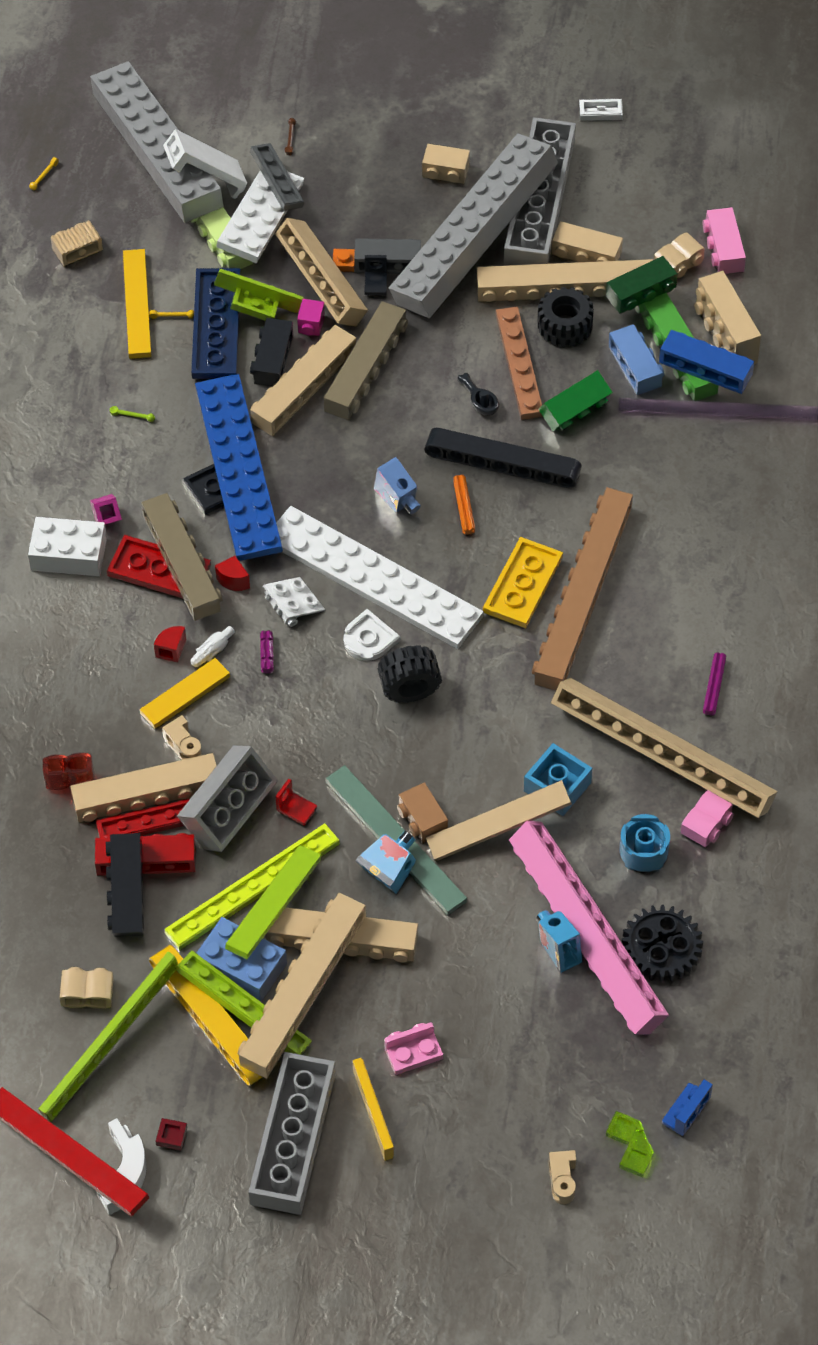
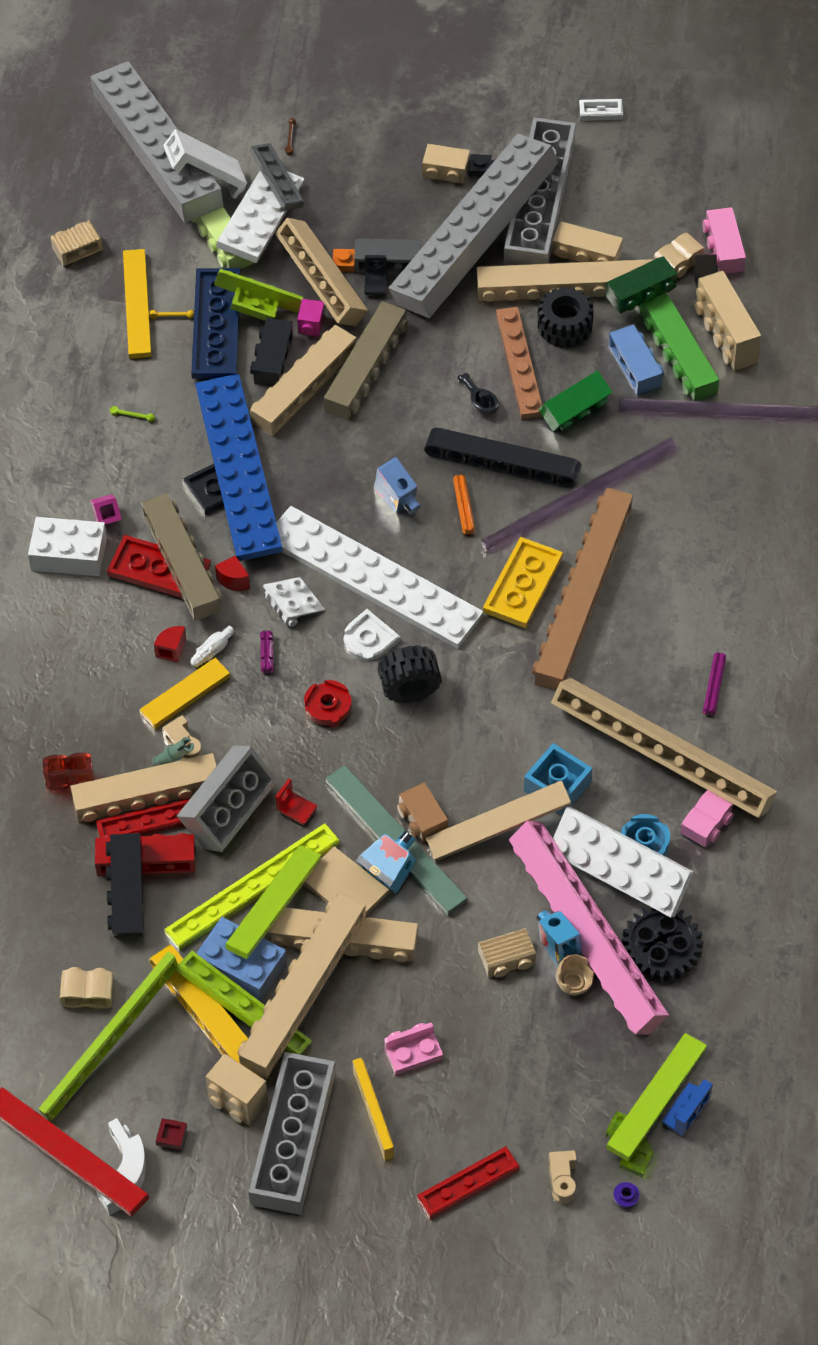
yellow hinge [29,157,59,190] -> none
blue brick [659,330,754,394] -> none
none -> sand green pin [153,737,194,766]
none -> tan brick [205,1054,268,1126]
none -> tan tile [303,846,389,916]
none -> red plate [304,680,352,727]
none -> red tile [417,1146,520,1220]
none -> black plate [469,154,496,177]
none -> tan brick [478,928,536,978]
none -> clear purple axle [481,437,677,552]
none -> white plate [553,807,694,917]
none -> tan hair [556,954,594,996]
none -> lime tile [606,1033,707,1161]
none -> dark purple plate [613,1182,640,1208]
none -> black bracket [694,254,717,288]

